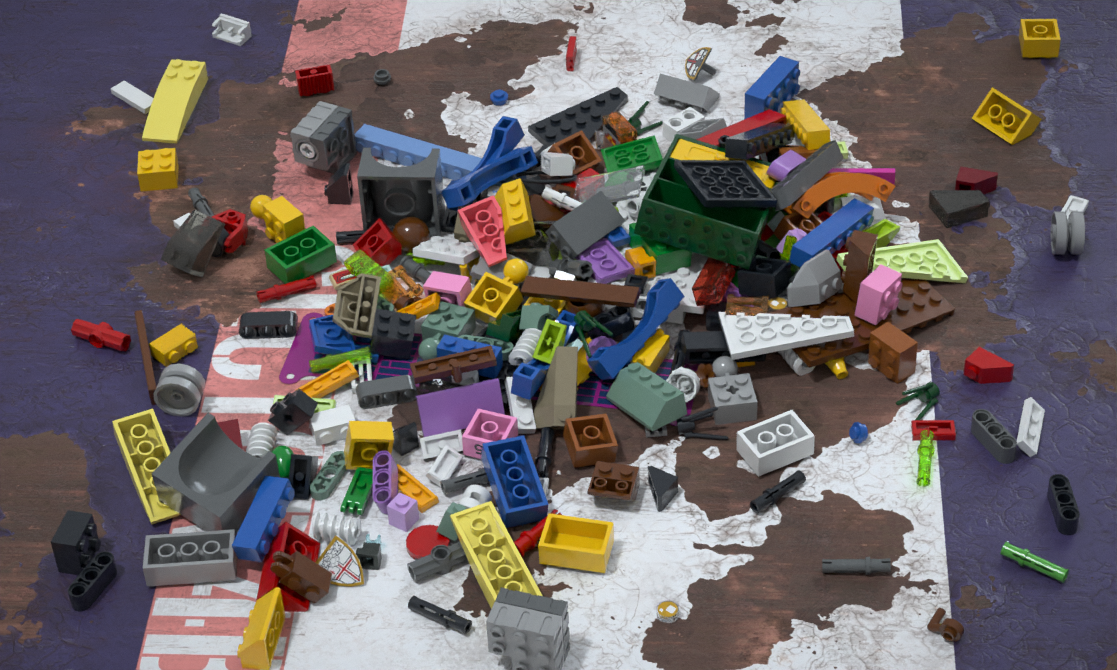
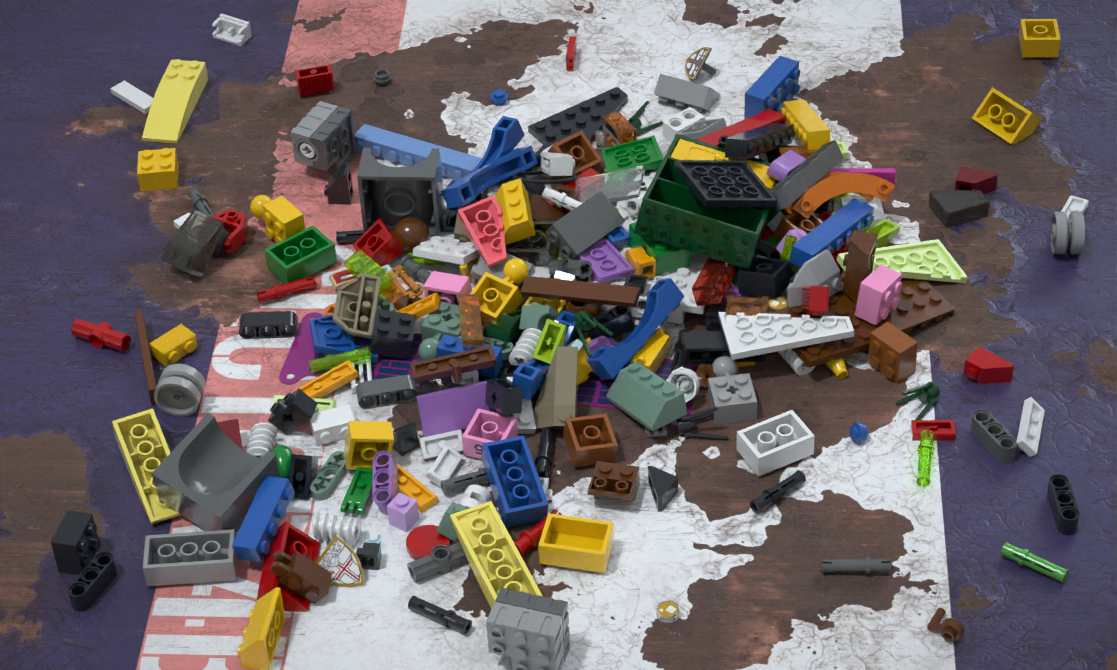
none -> clear orange tile [458,294,483,347]
none -> black brick [485,379,523,417]
none -> red brick [801,286,829,315]

